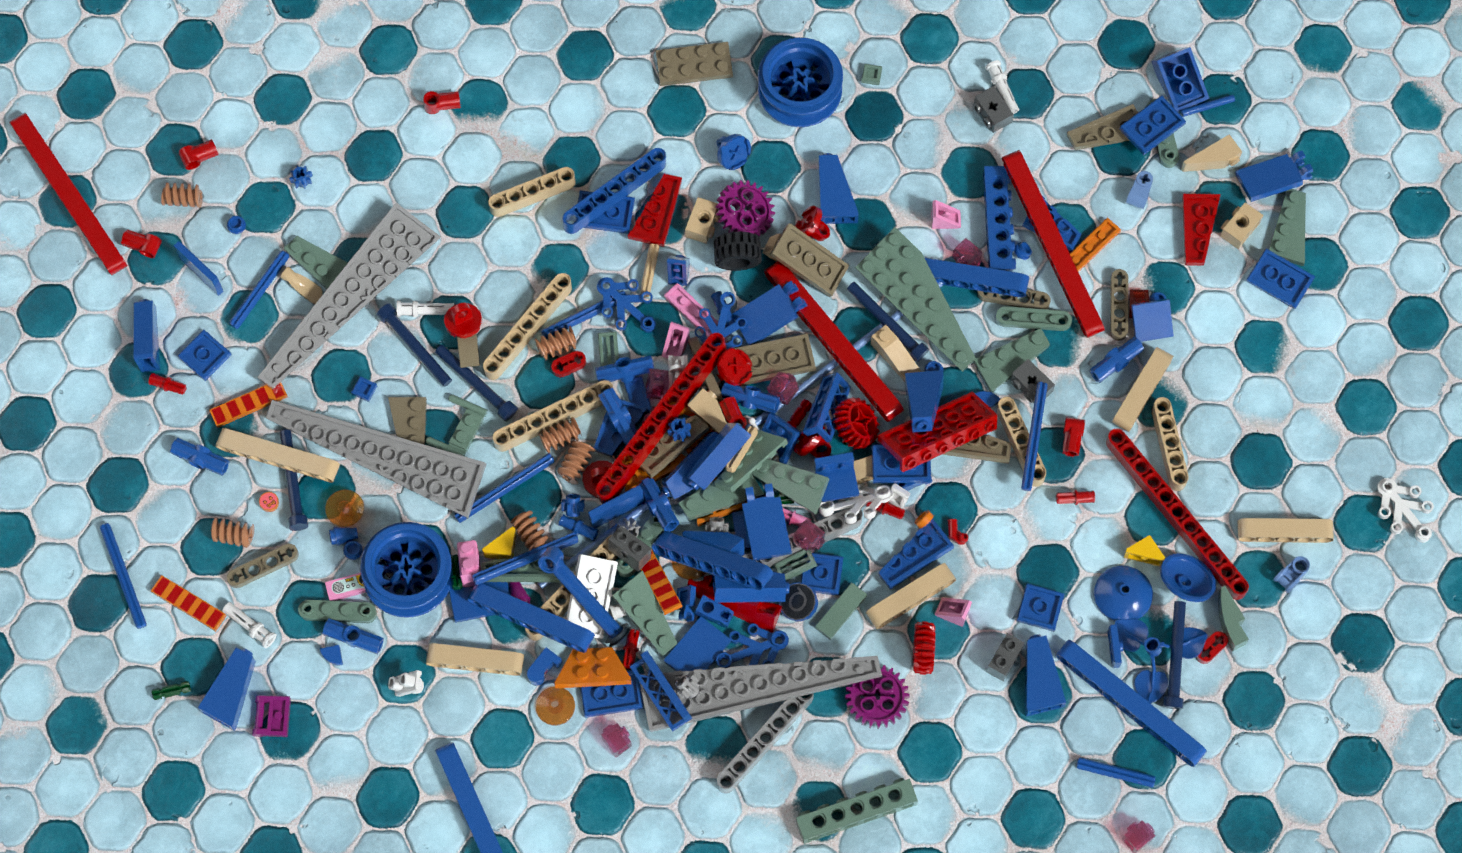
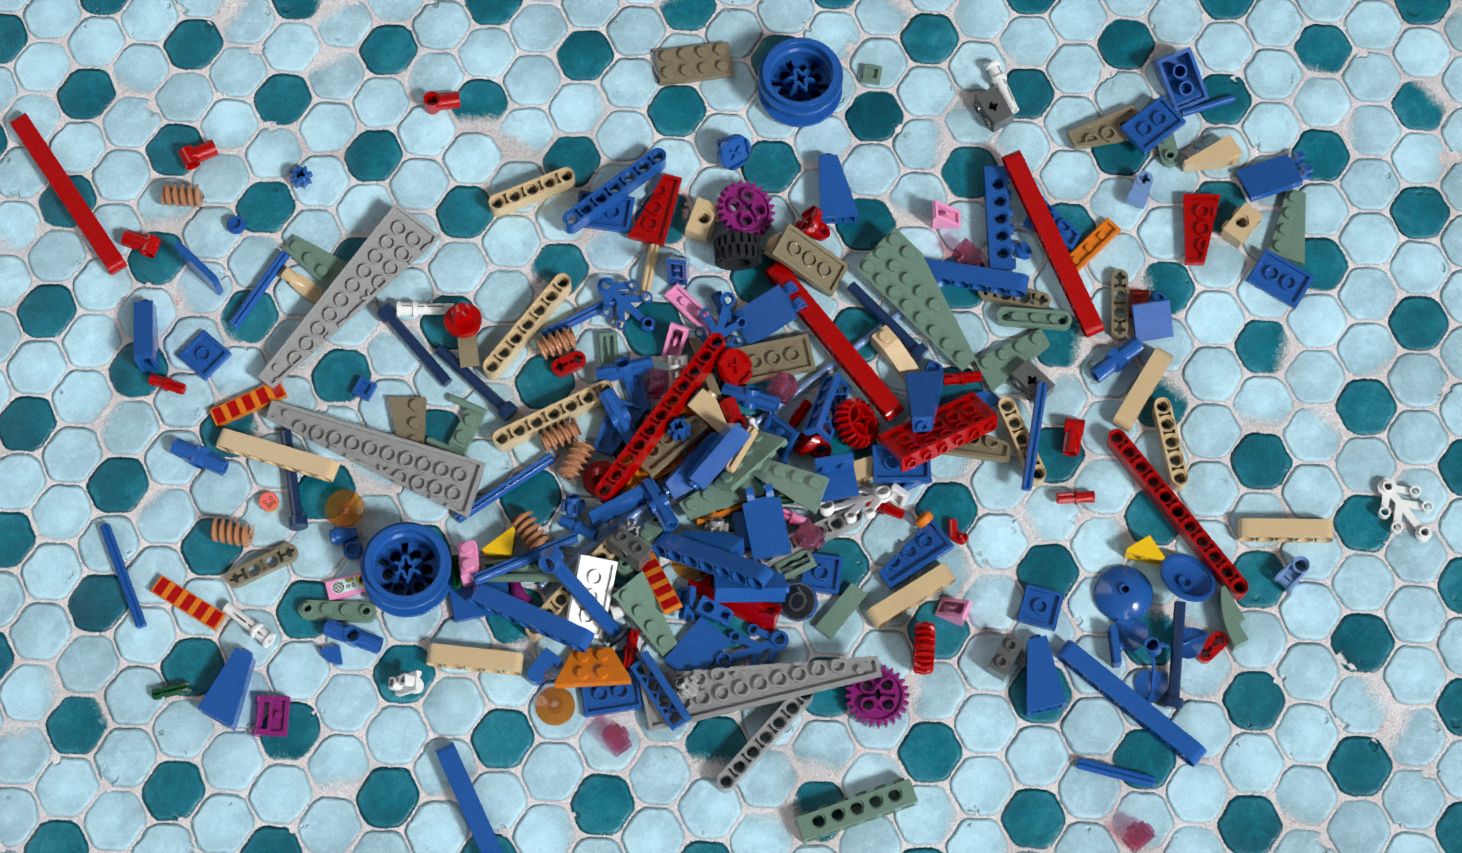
none -> red axle [944,371,982,386]

